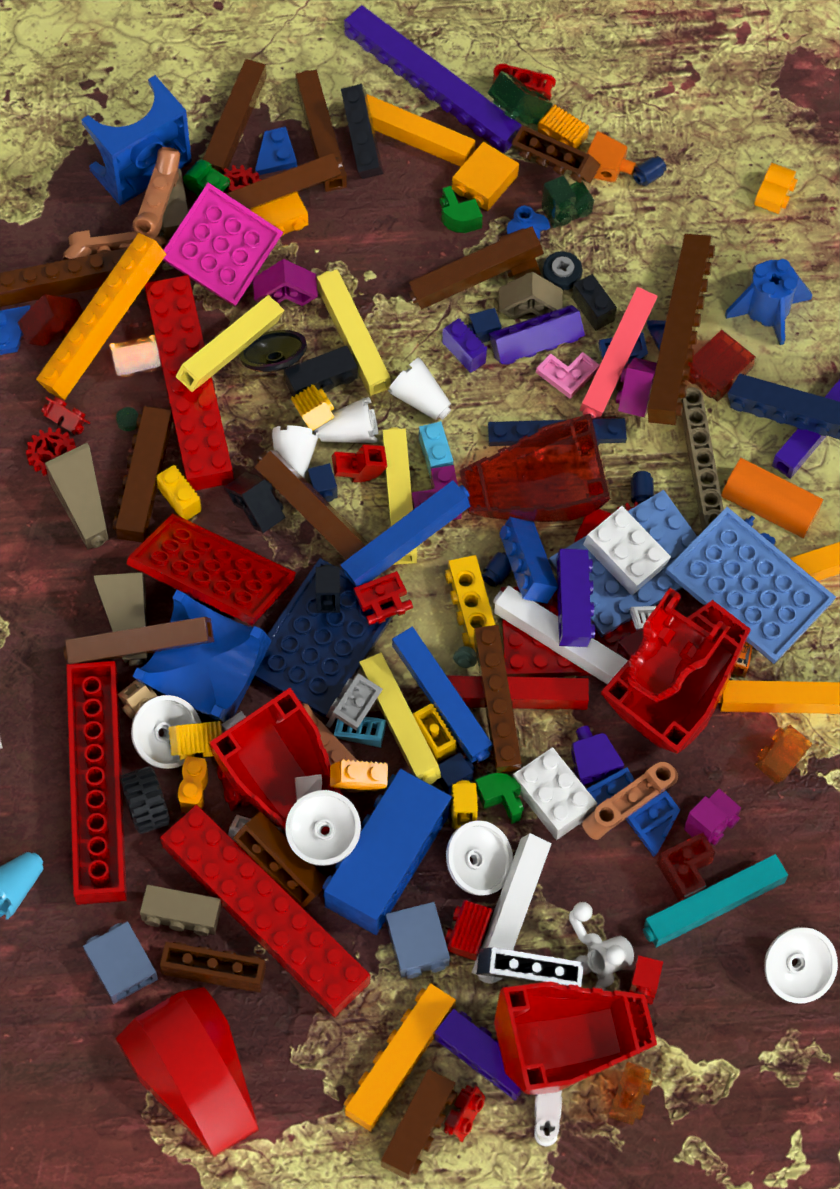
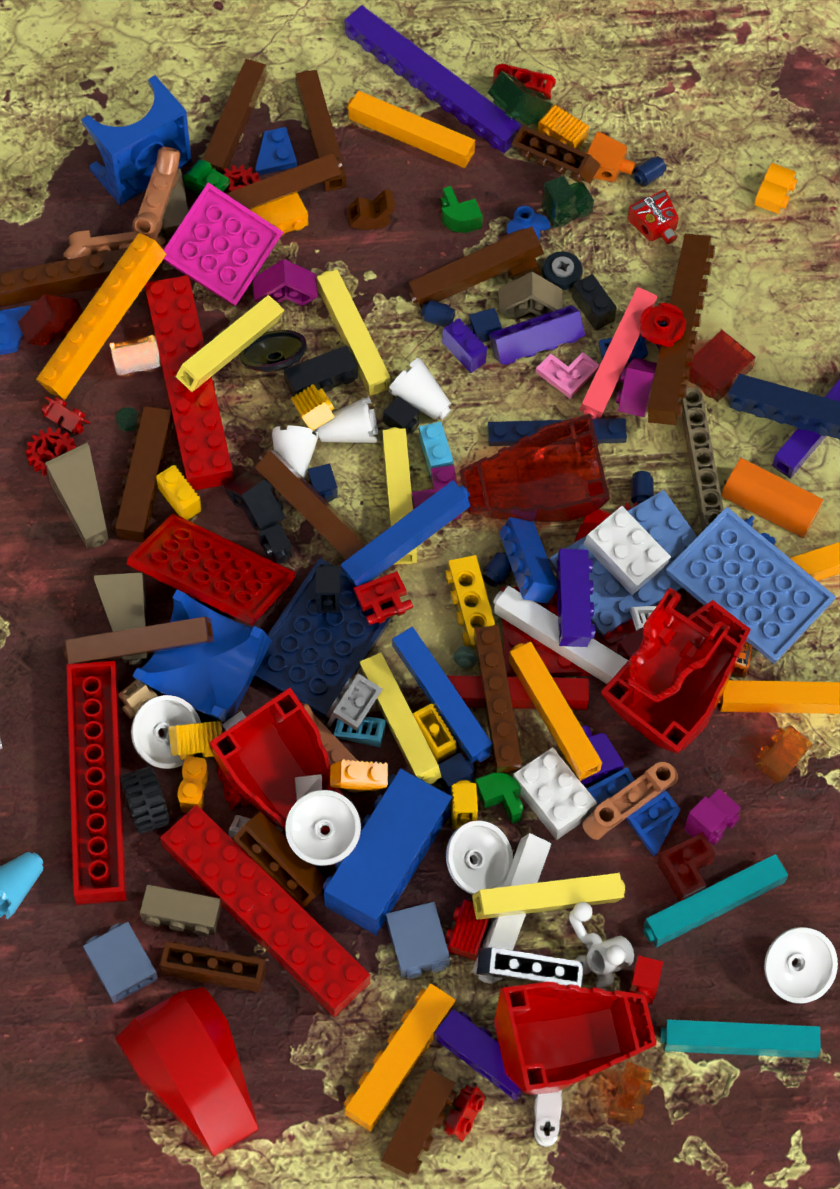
red brick [332,444,388,482] -> none
black brick [341,84,384,179] -> none
light orange brick [452,142,519,211] -> none
blue brick [725,259,812,345] -> none
none -> black brick [259,523,292,564]
none -> reddish brown brick [347,189,395,230]
none -> black brick [383,396,420,436]
none -> dark blue brick [421,300,456,327]
none -> light yellow brick [472,873,625,920]
none -> light orange brick [509,642,602,781]
none -> red torso [627,189,679,244]
none -> red plate [640,303,686,347]
none -> teal brick [660,1020,821,1058]

